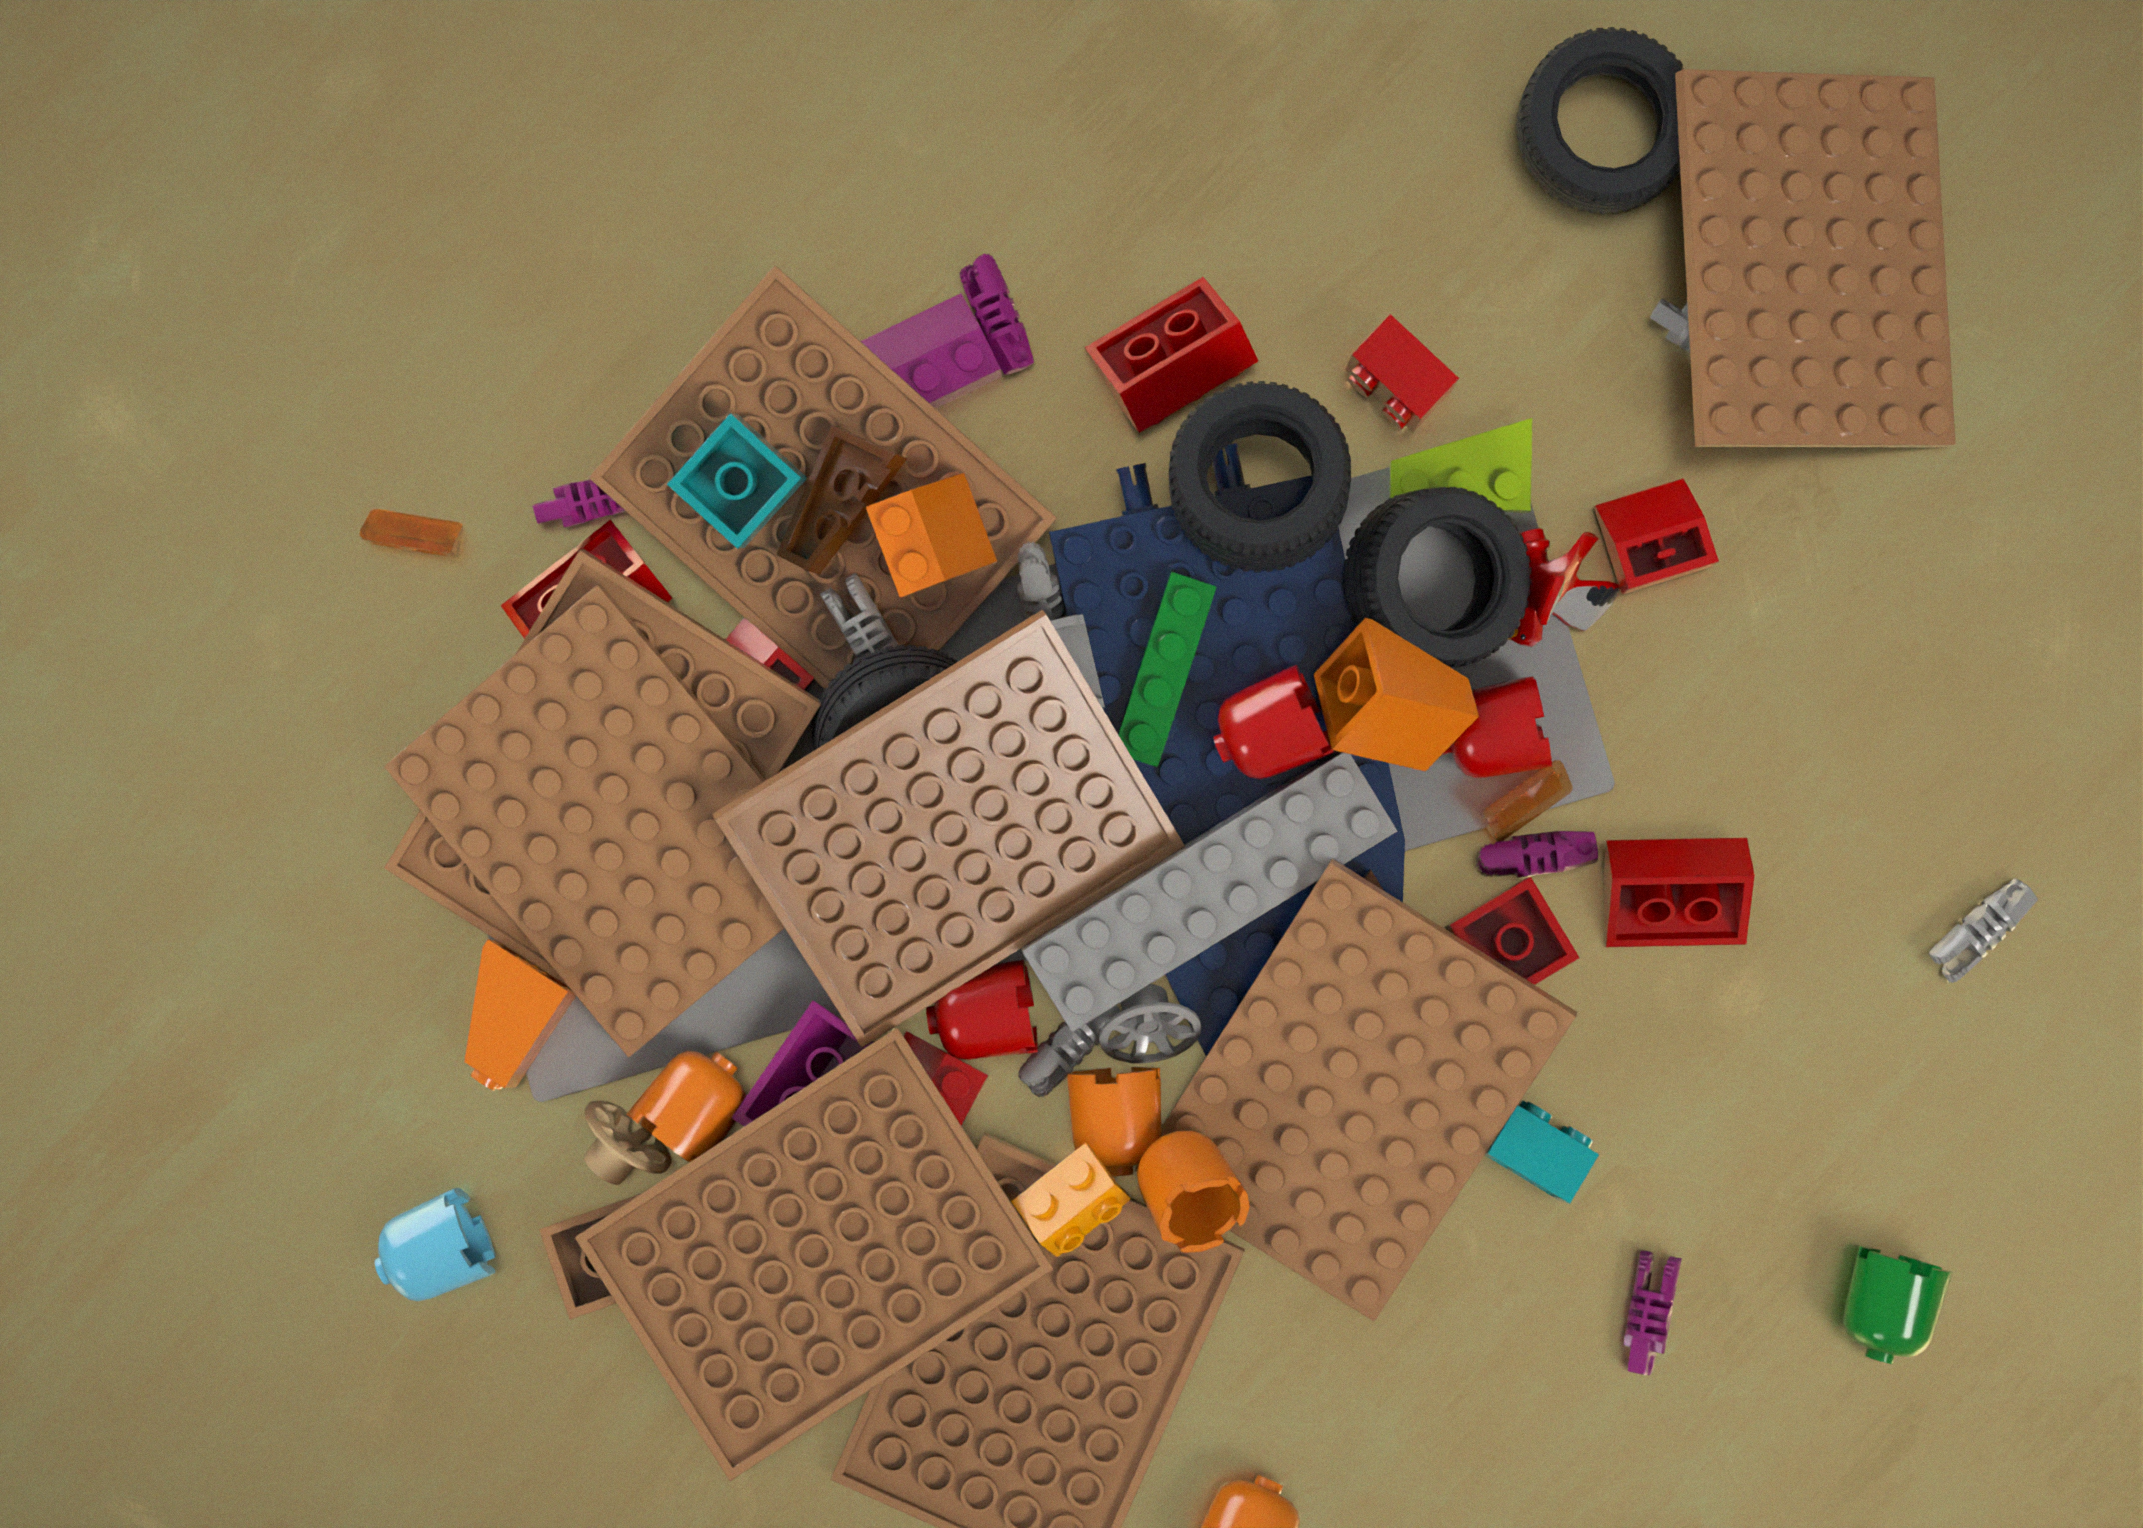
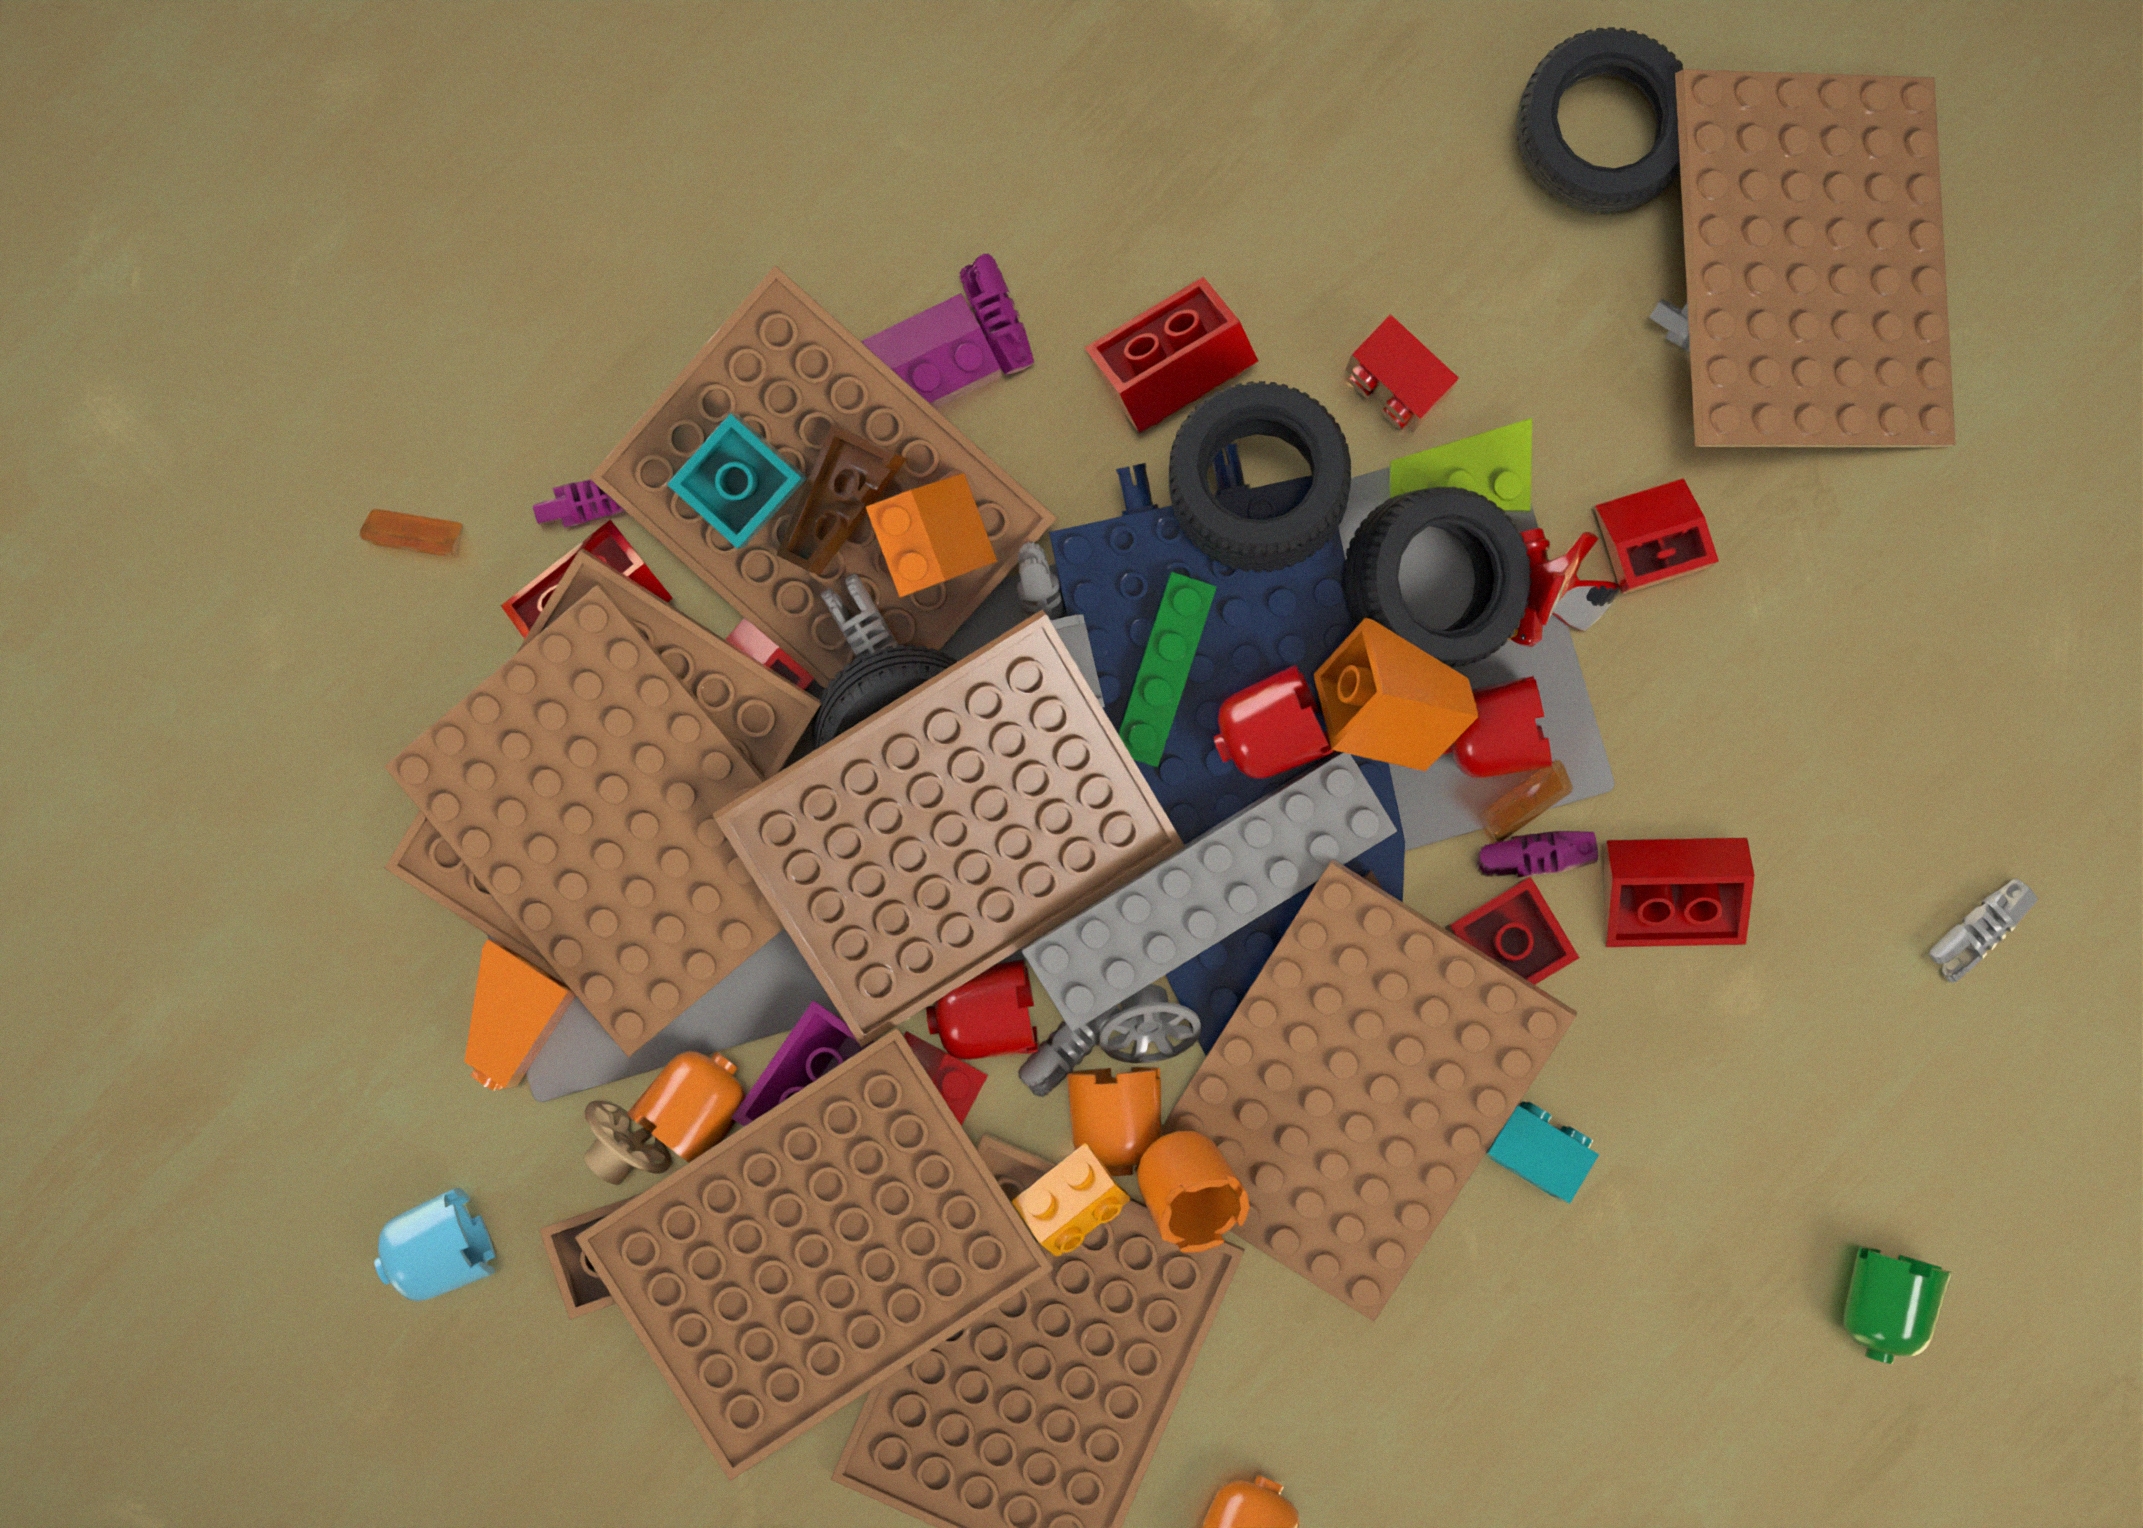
magenta hinge [1623,1250,1682,1376] -> none

